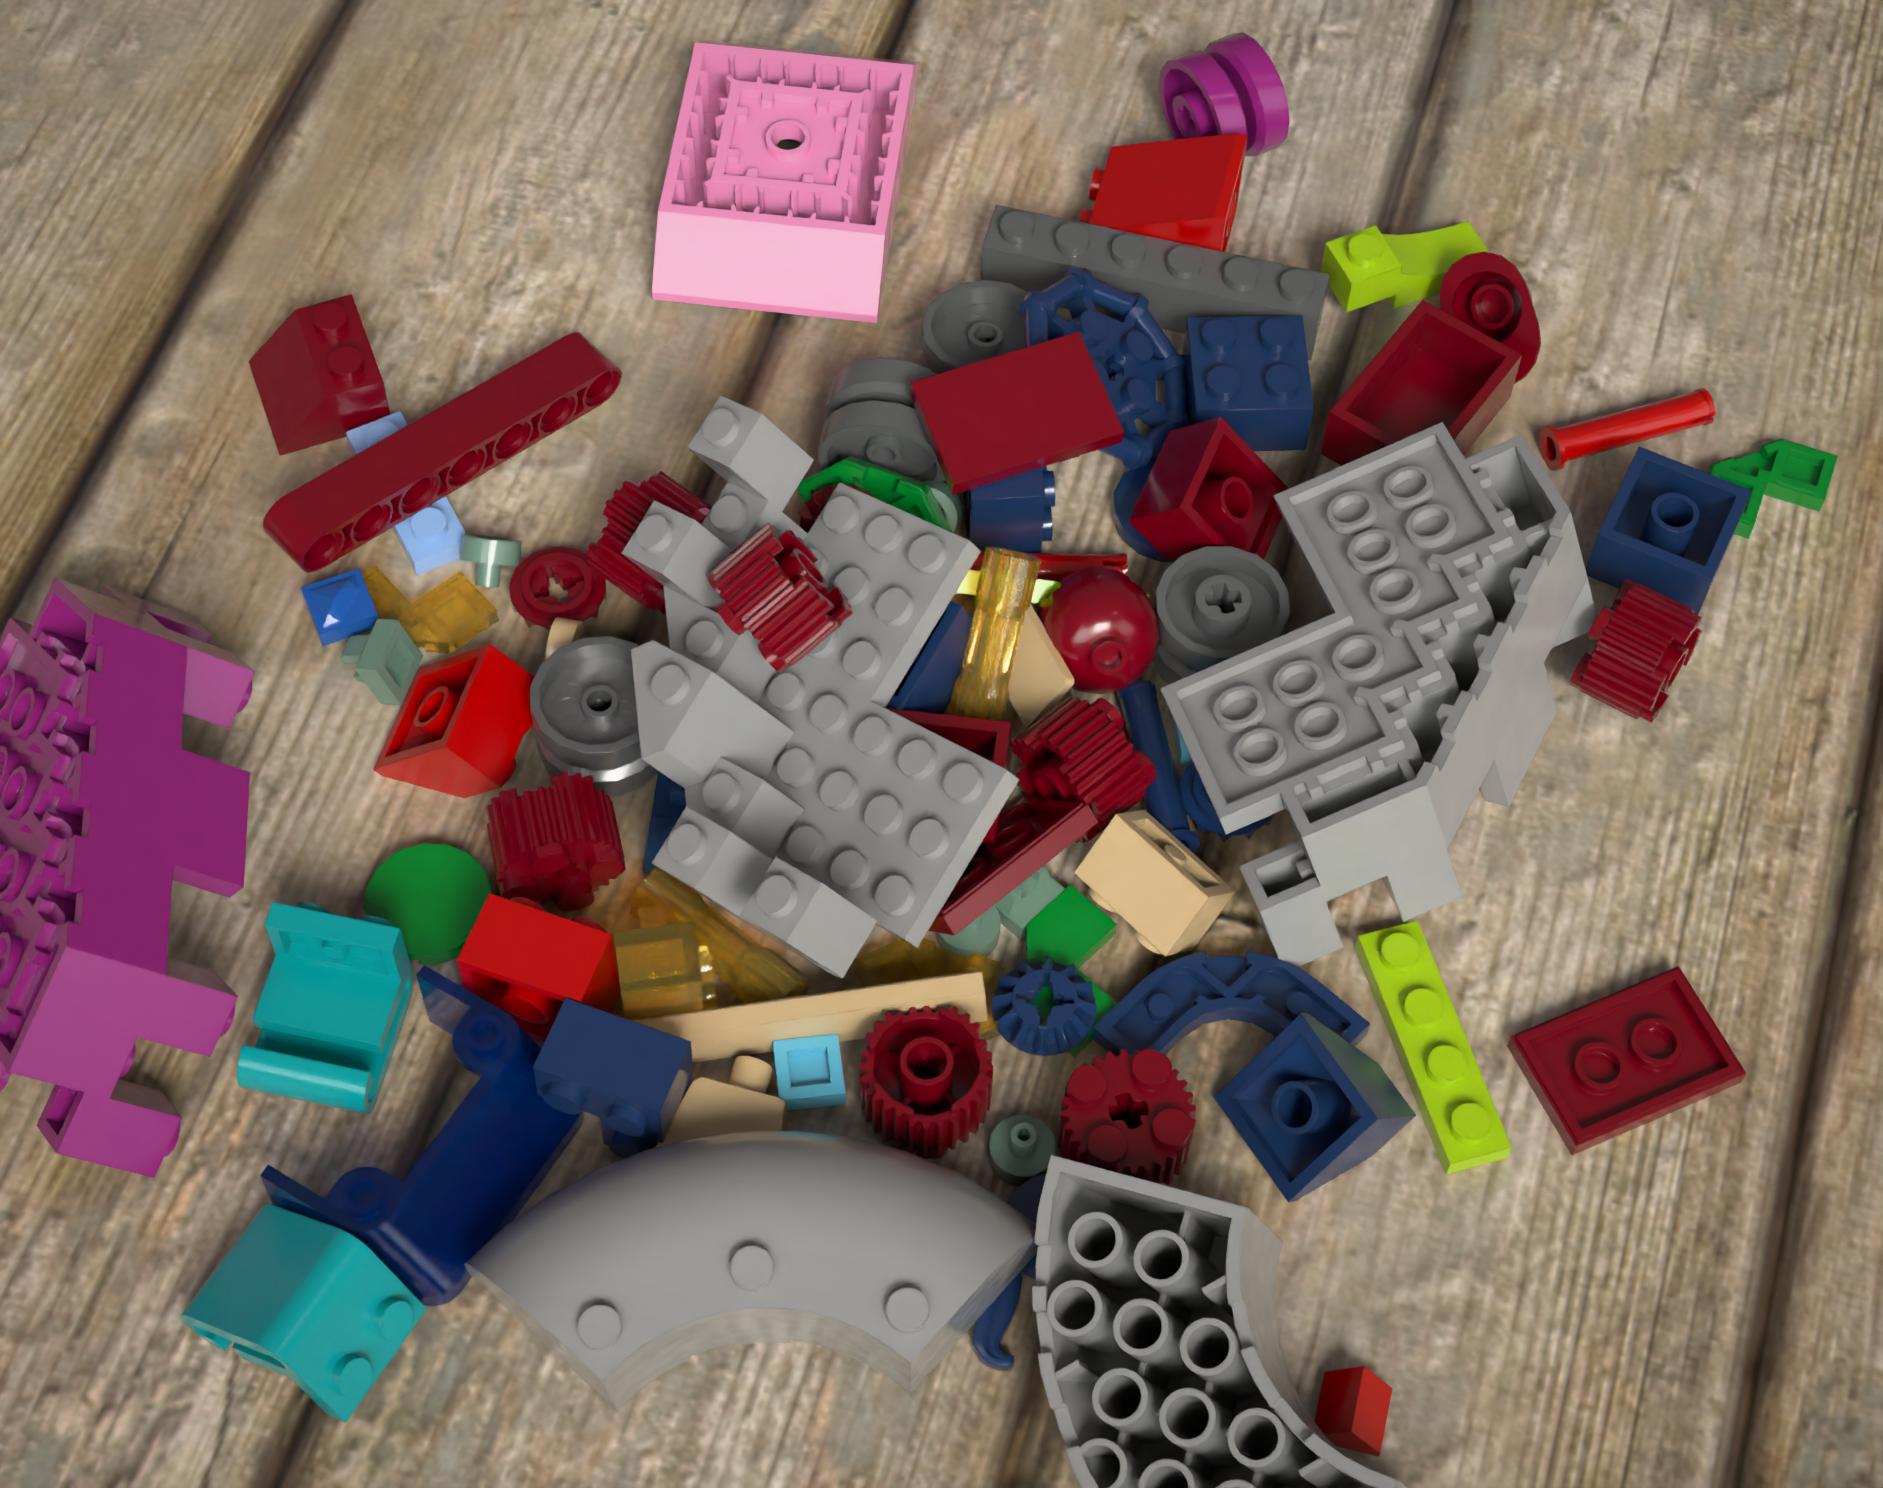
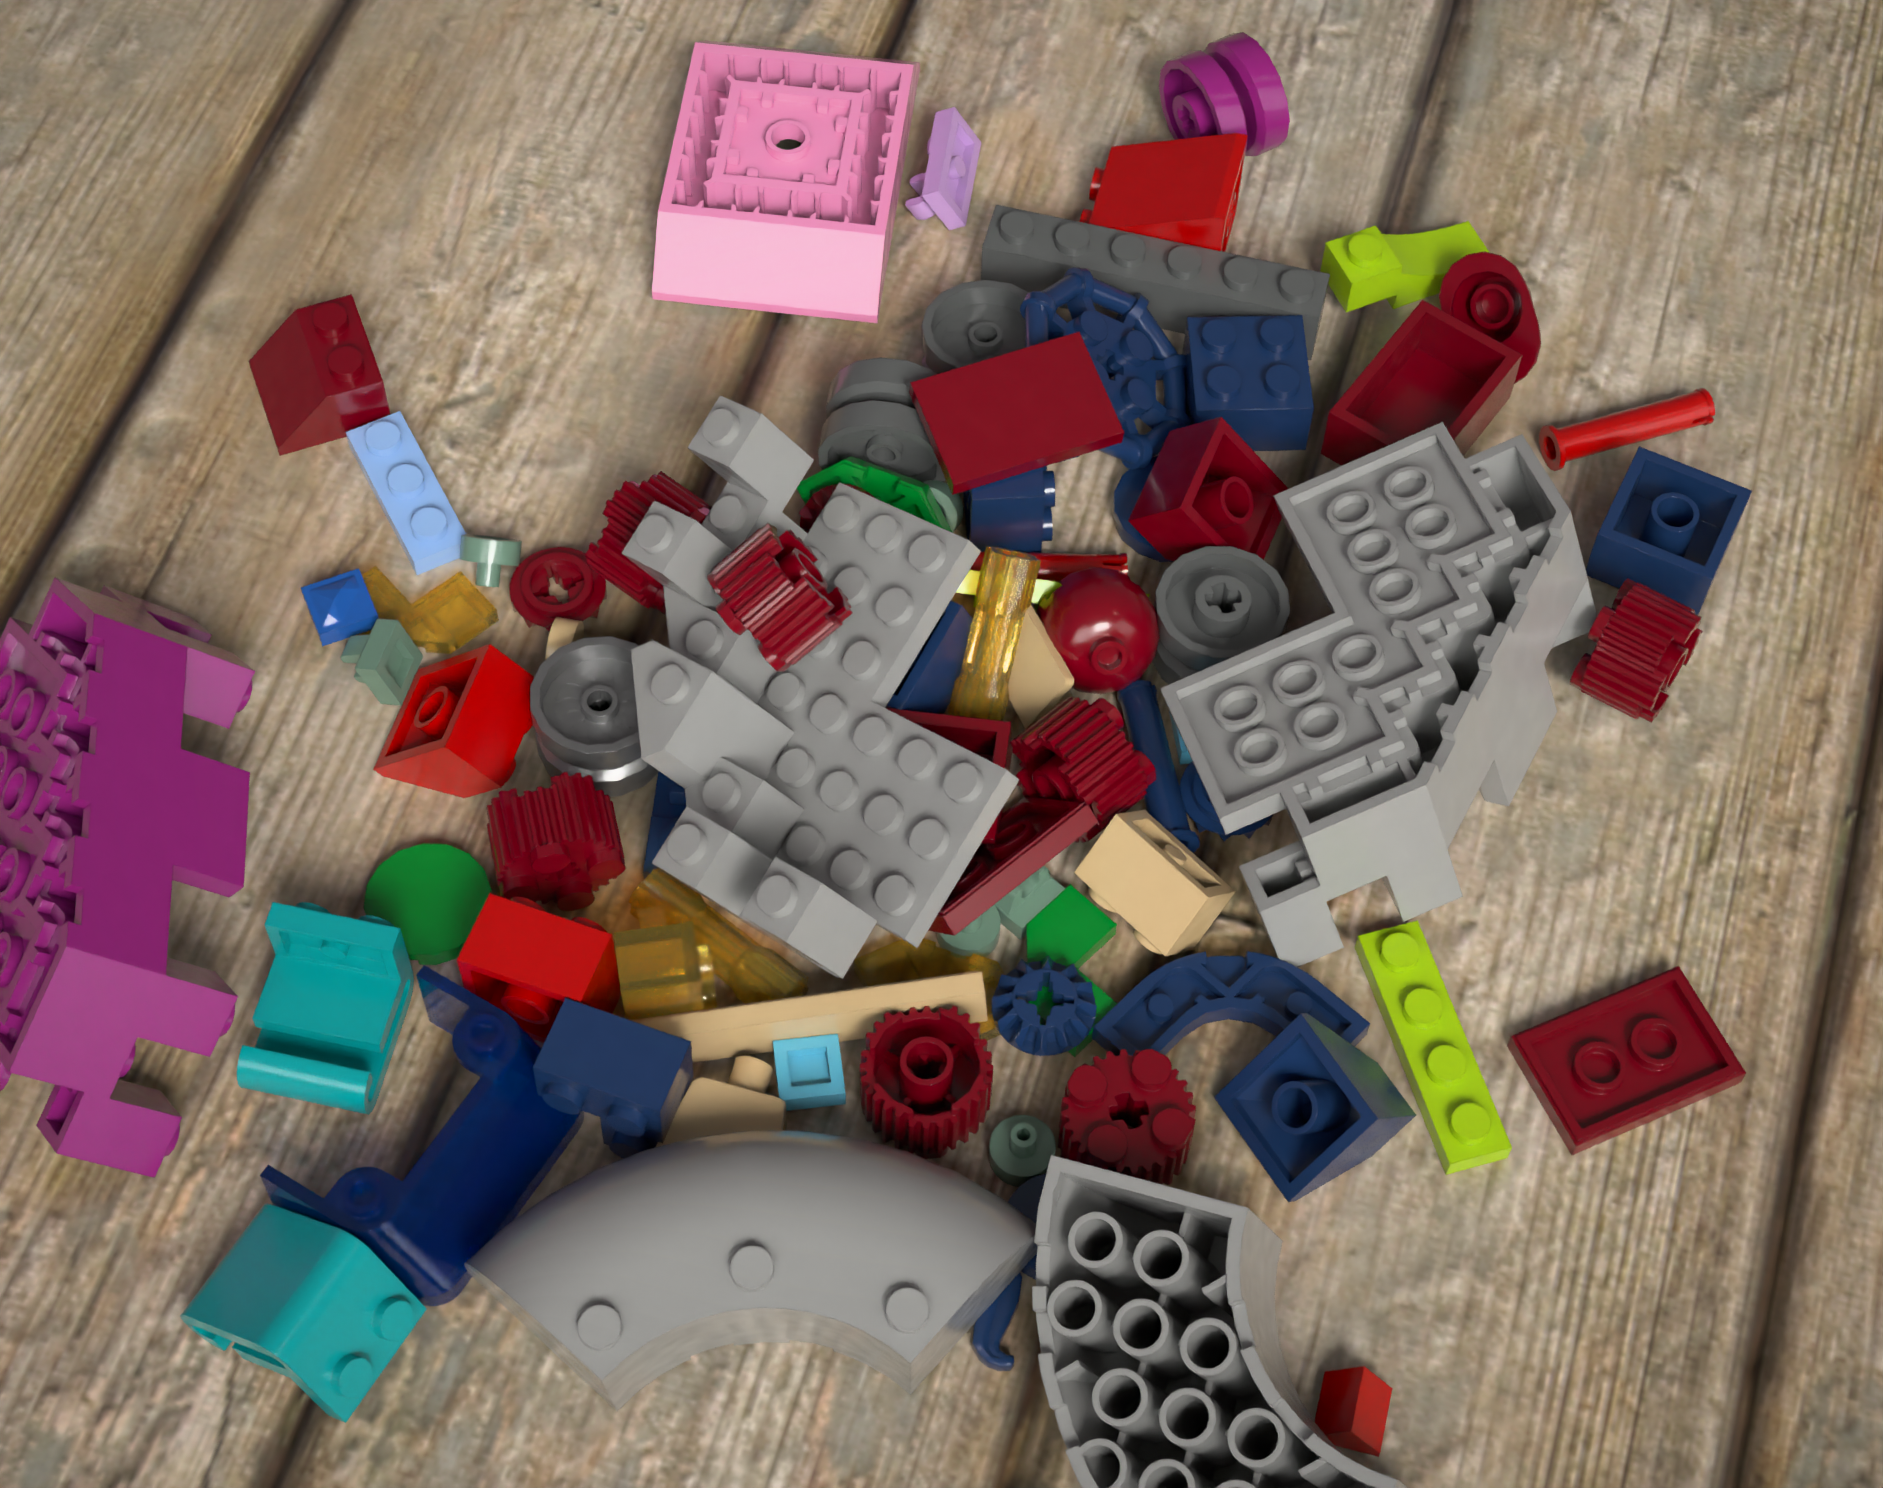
dark red beam [262,332,622,573] -> none
green tile [1707,438,1838,539] -> none
none -> lavender plate [905,107,981,230]

